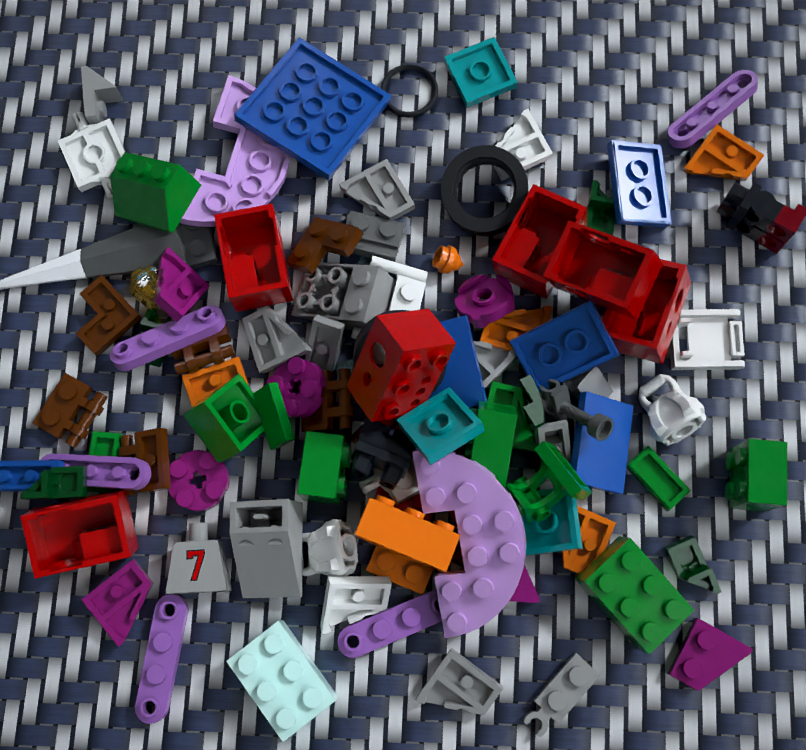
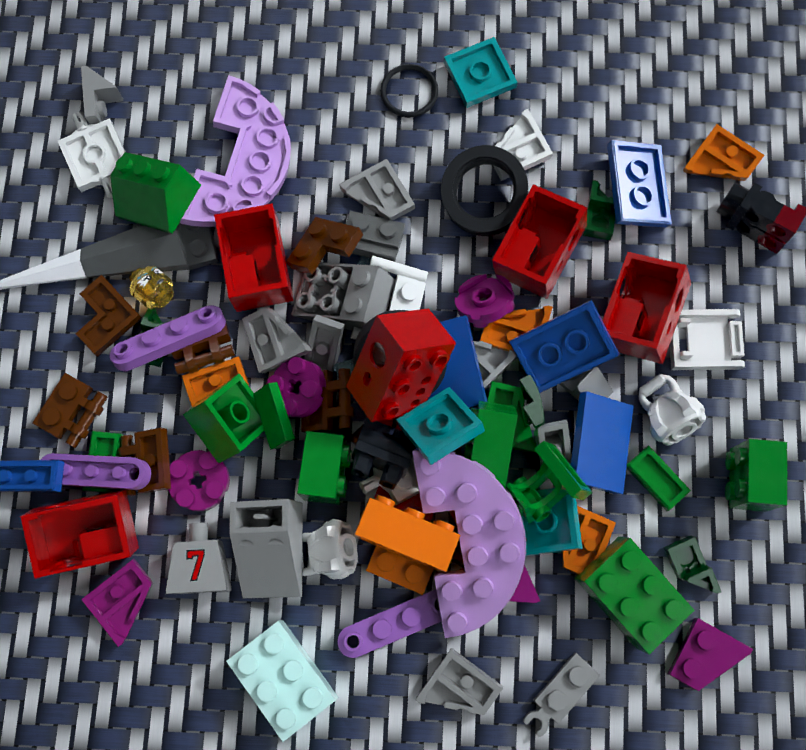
dark green slope [20,466,87,500] -> none
medium lavender plate [135,594,189,724] -> none
magenta wing [154,247,210,322] -> none
blue plate [234,37,392,181] -> none
white wing [320,576,392,634] -> none
orange plate [432,245,463,274] -> none
dark grey bar [540,379,614,441] -> none
red piece [543,220,663,320] -> none
medium lavender plate [668,70,758,148] -> none

